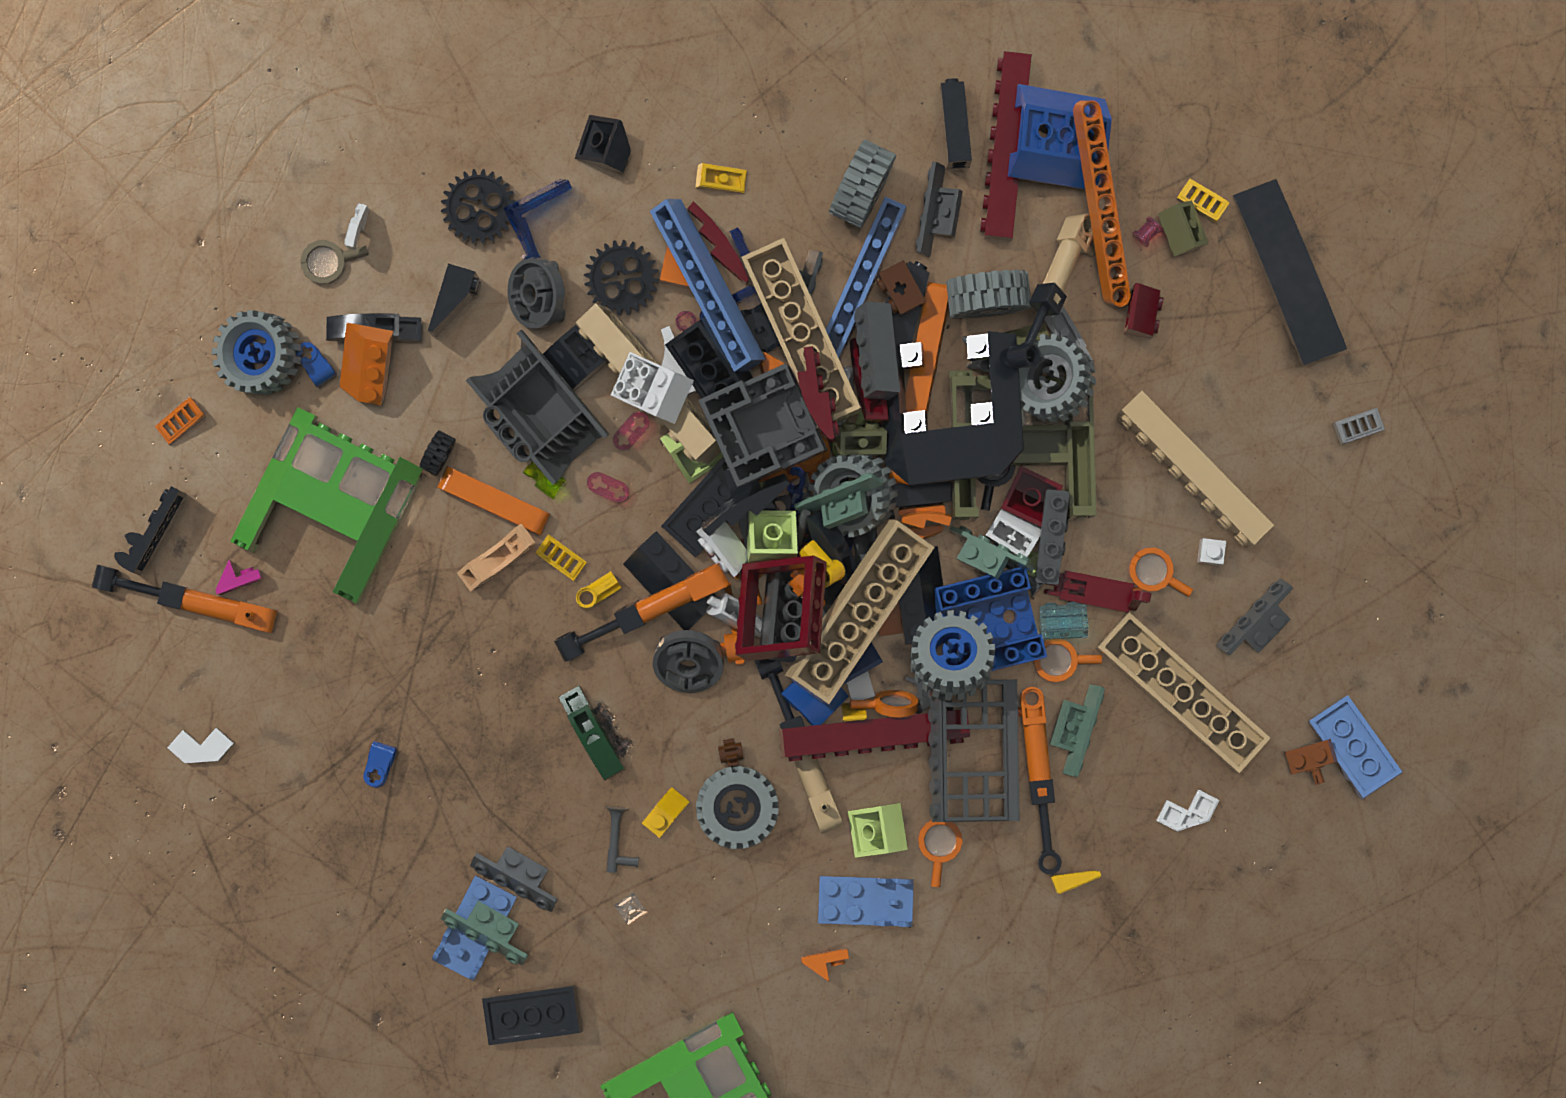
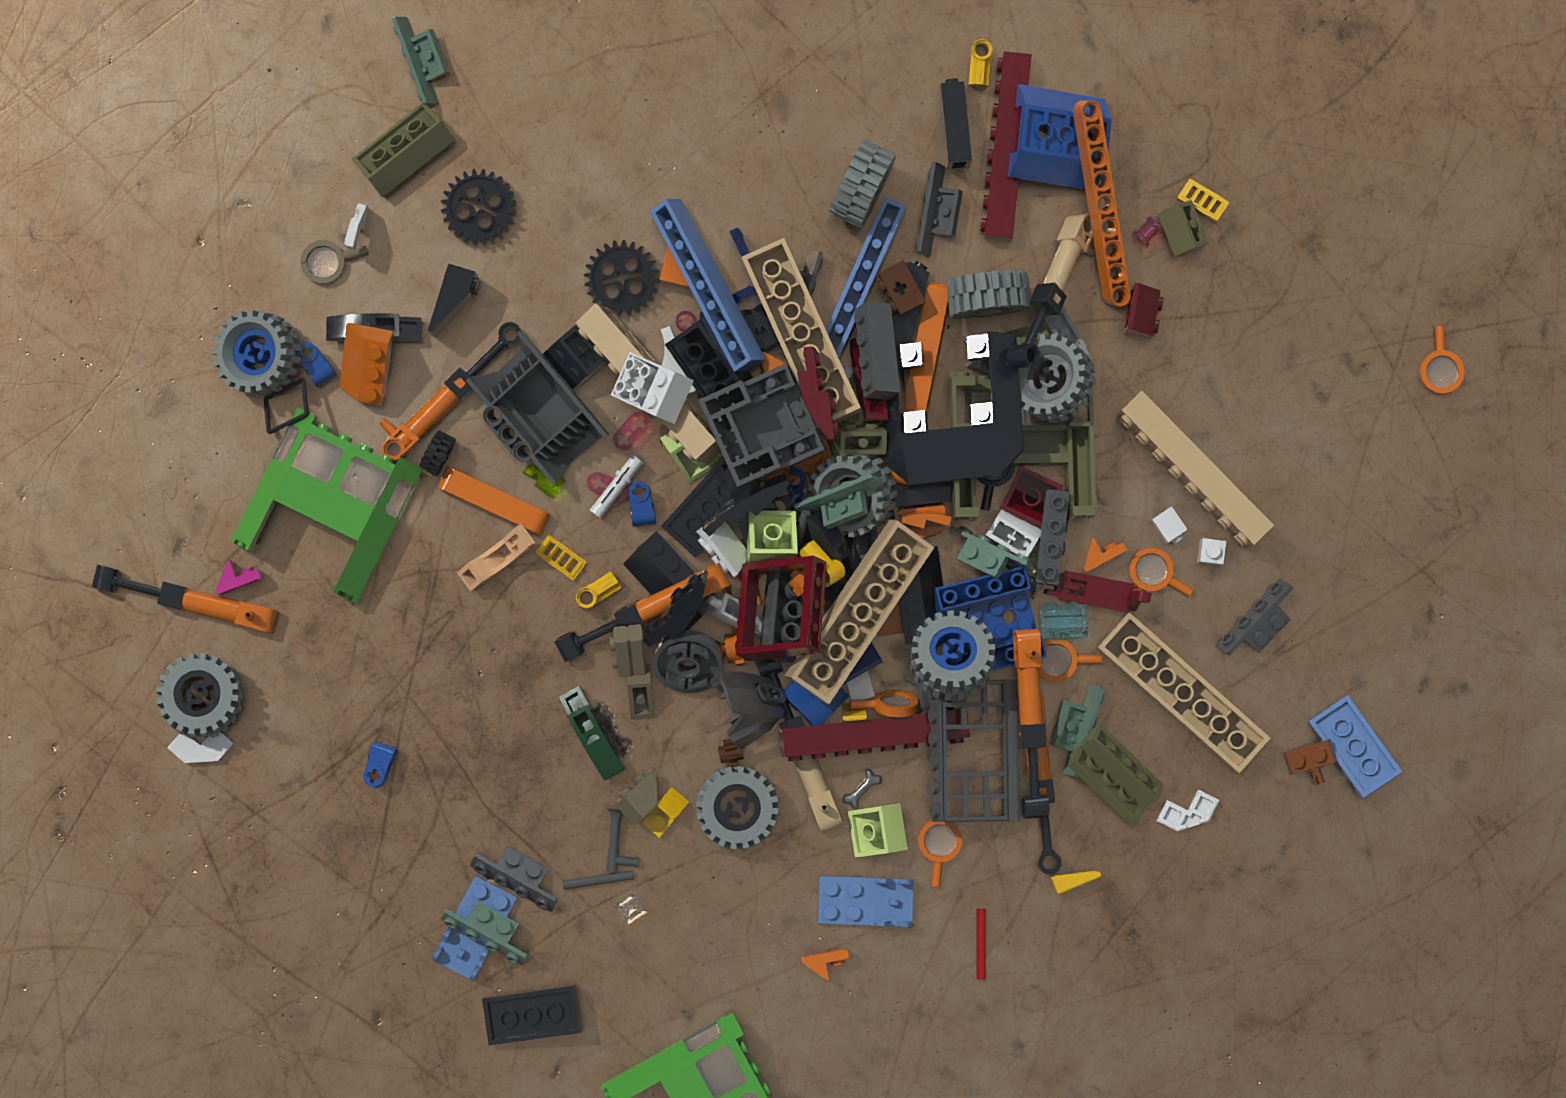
black hinge [114,486,186,576] -> none
orange slope [155,397,206,445] -> none
clear blue hinge [503,179,572,259] -> none
dark grey piece [507,258,565,329] -> none
black slope [575,115,631,173] -> none
dark red slope [687,201,749,285] -> none
yellow slope [696,163,747,193] -> none
black slope [1233,179,1347,366] -> none
light grey slope [1333,408,1385,445] -> none
none -> light grey wheel [156,653,244,740]
none -> black piece [263,378,309,434]
none -> olive slope [352,103,455,197]
none -> orange piece [379,322,521,462]
none -> sand green bracket [392,17,449,105]
none -> dark grey bar [563,870,634,890]
none -> white pin [590,454,644,519]
none -> dark tan brick [609,624,647,677]
none -> dark tan slope [615,769,658,825]
none -> dark tan slope [627,664,654,719]
none -> blue piece [629,481,656,527]
none -> black slope [643,570,708,647]
none -> flat silver piece [712,671,786,749]
none -> flat silver piece [842,769,882,809]
none -> yellow piece [968,39,993,87]
none -> red bar [976,908,986,980]
none -> piece [1013,629,1050,819]
none -> olive slope [1067,723,1164,826]
none -> orange slope [1082,537,1127,574]
none -> white brick [1150,506,1188,545]
none -> piece [1419,326,1465,394]

